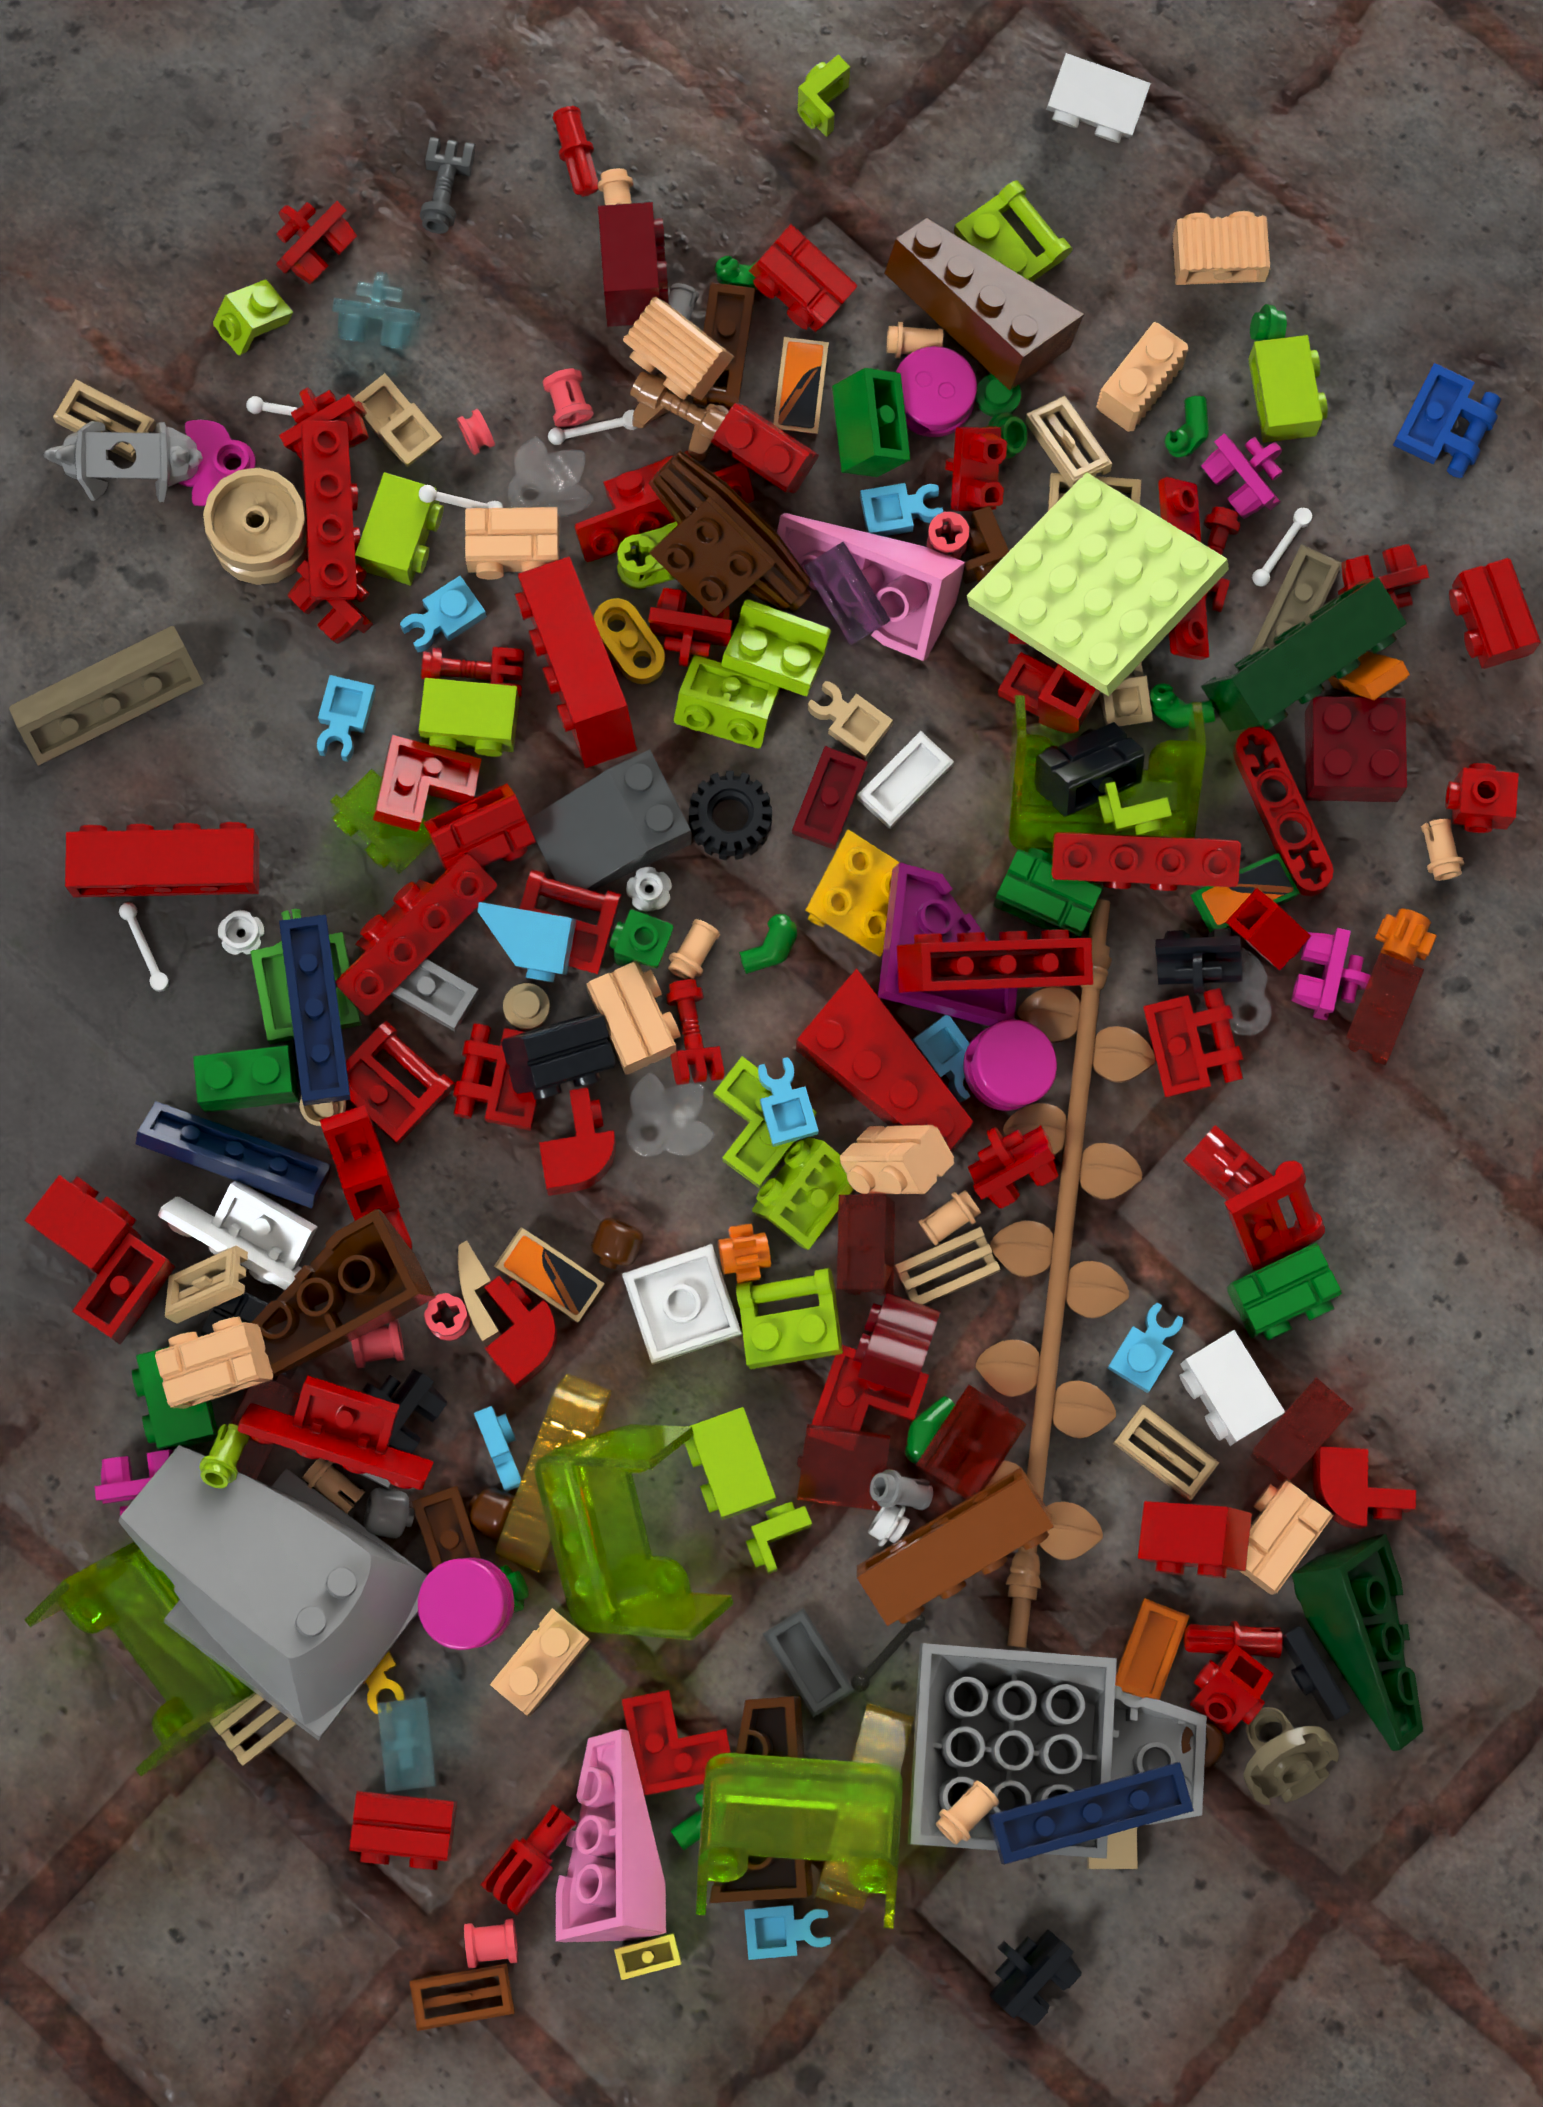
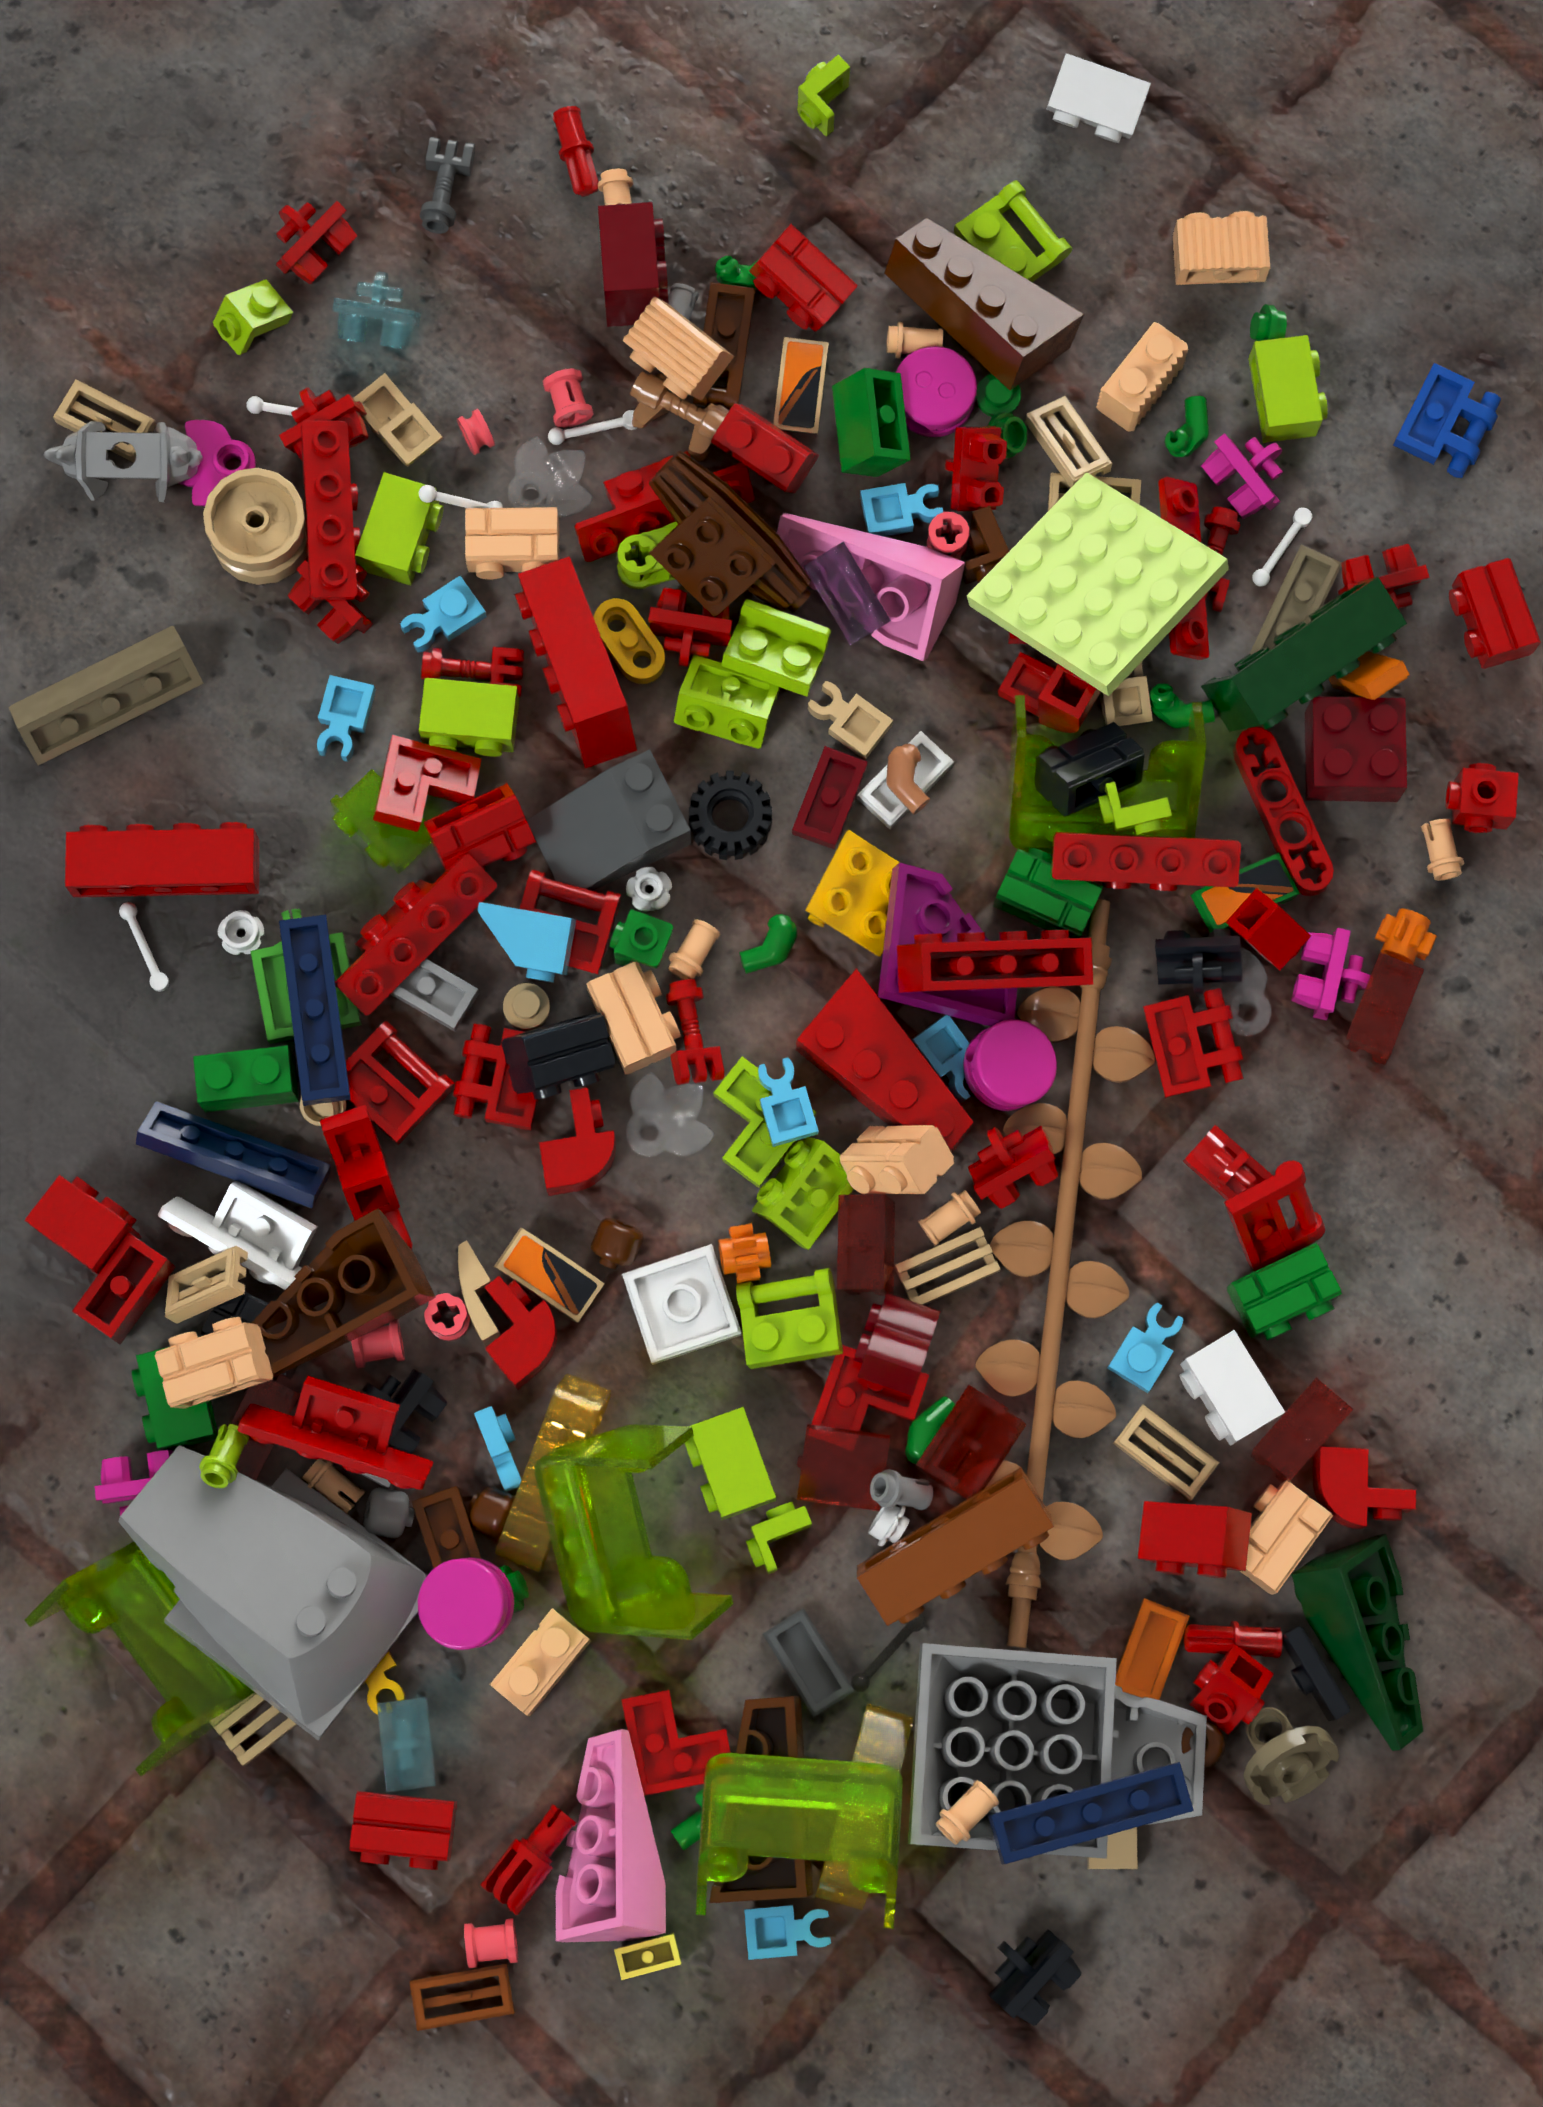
none -> nougat arm [886,744,930,815]

